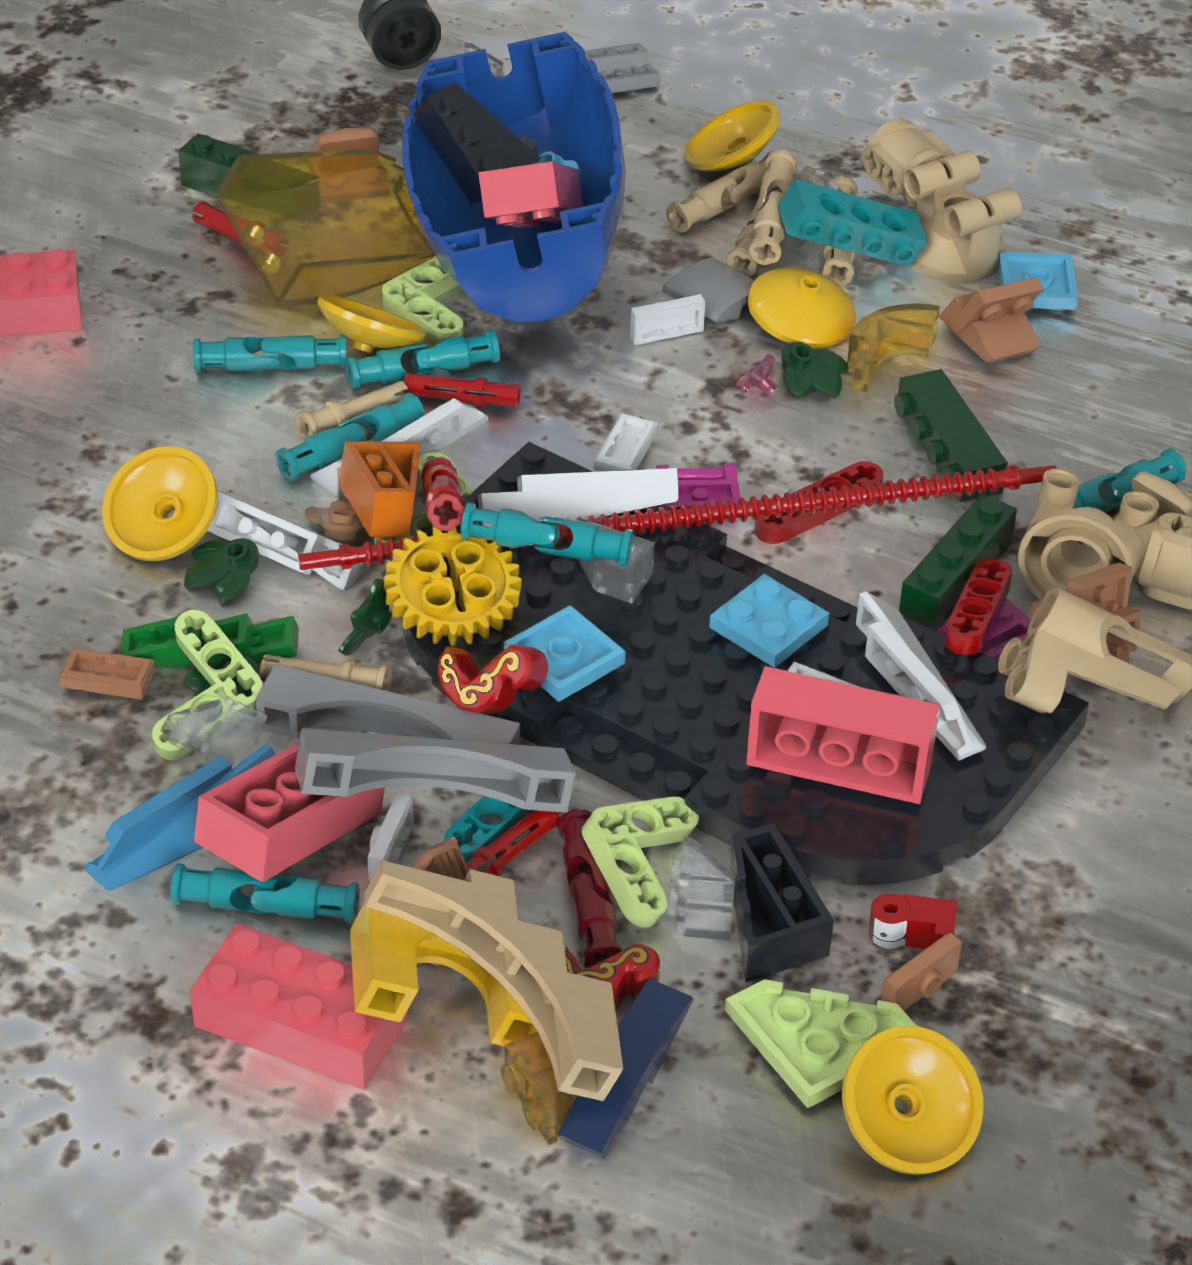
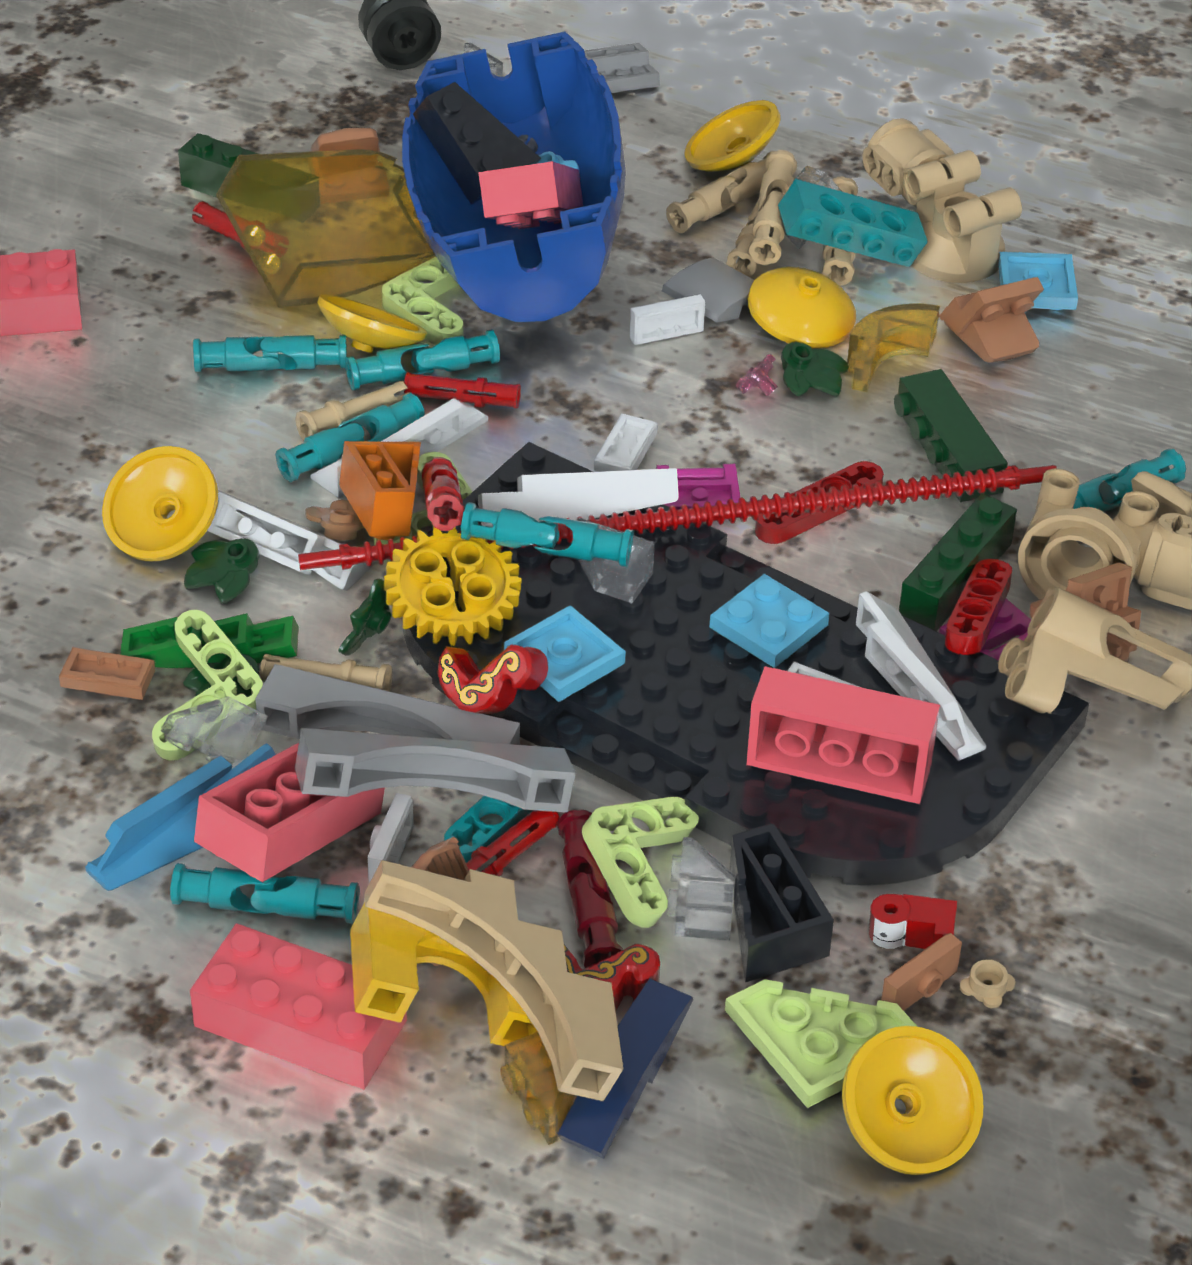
none -> tan plate [960,960,1015,1008]

